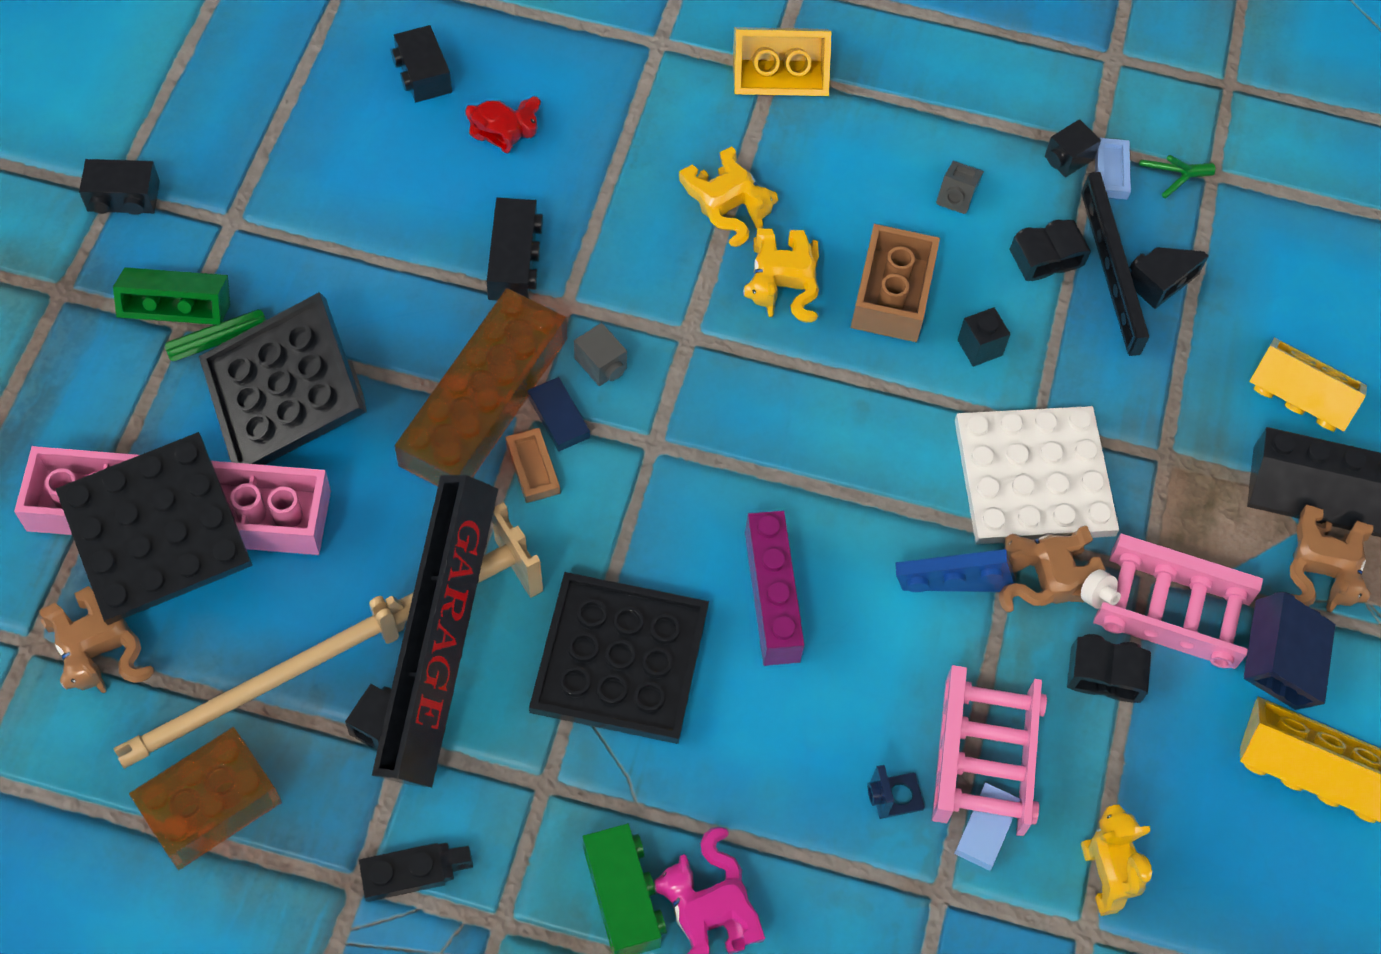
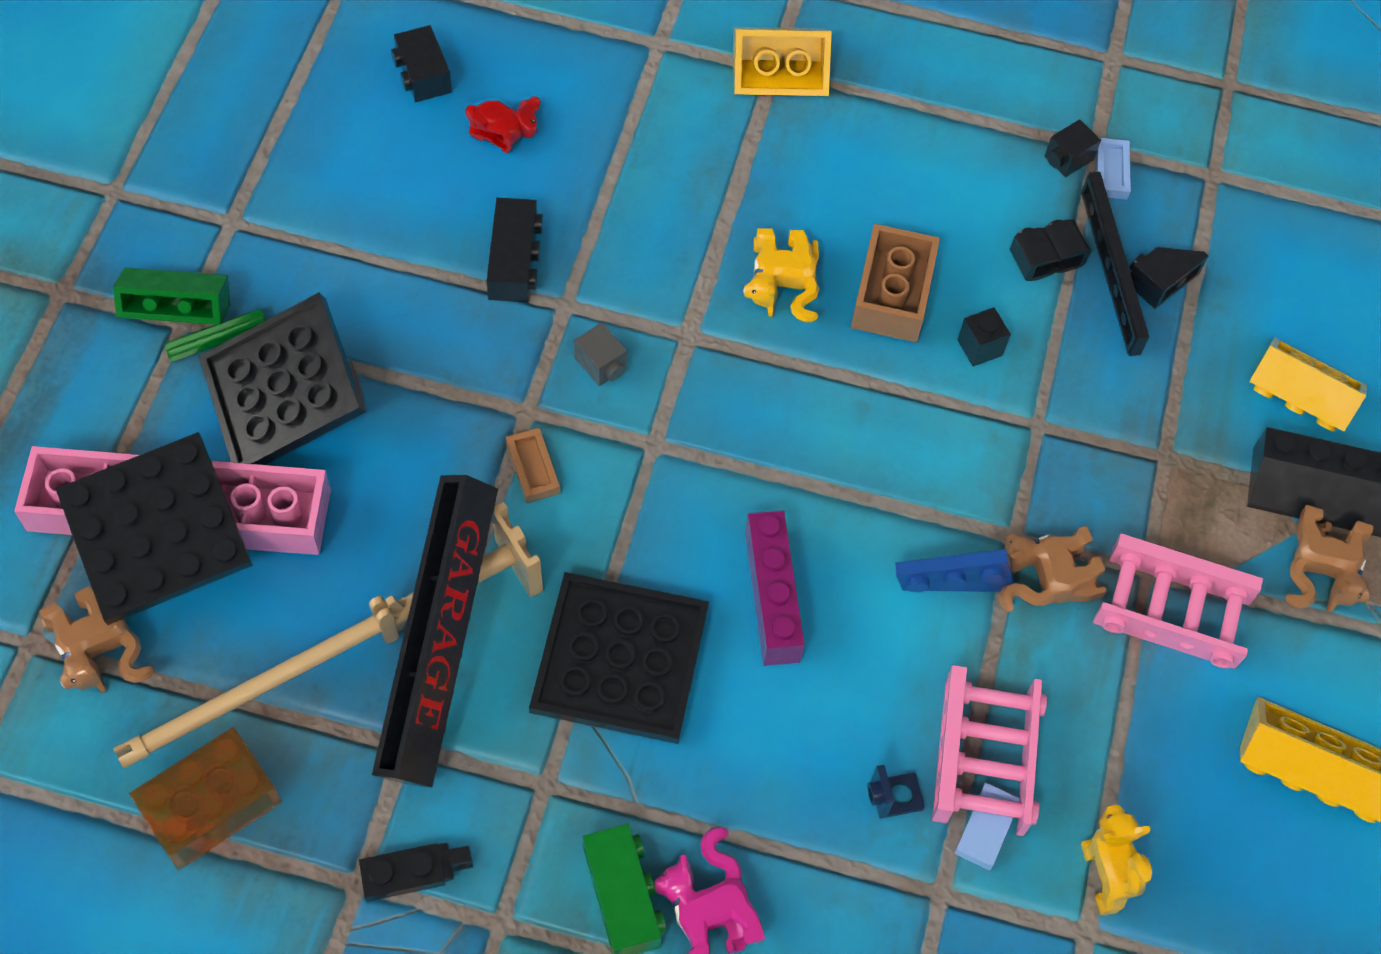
black brick [79,159,160,215] -> none
black brick [345,684,391,750] -> none
clear orange brick [395,288,567,486] -> none
dark blue tile [527,377,590,452] -> none
yellow animal [679,146,778,247] -> none
dark grey bracket [936,161,984,214] -> none
white plate [955,406,1119,544] -> none
black brick [1067,634,1151,703] -> none
white tile [1081,569,1121,609] -> none
green plant [1139,155,1216,198] -> none
dark blue brick [1244,592,1336,710] -> none

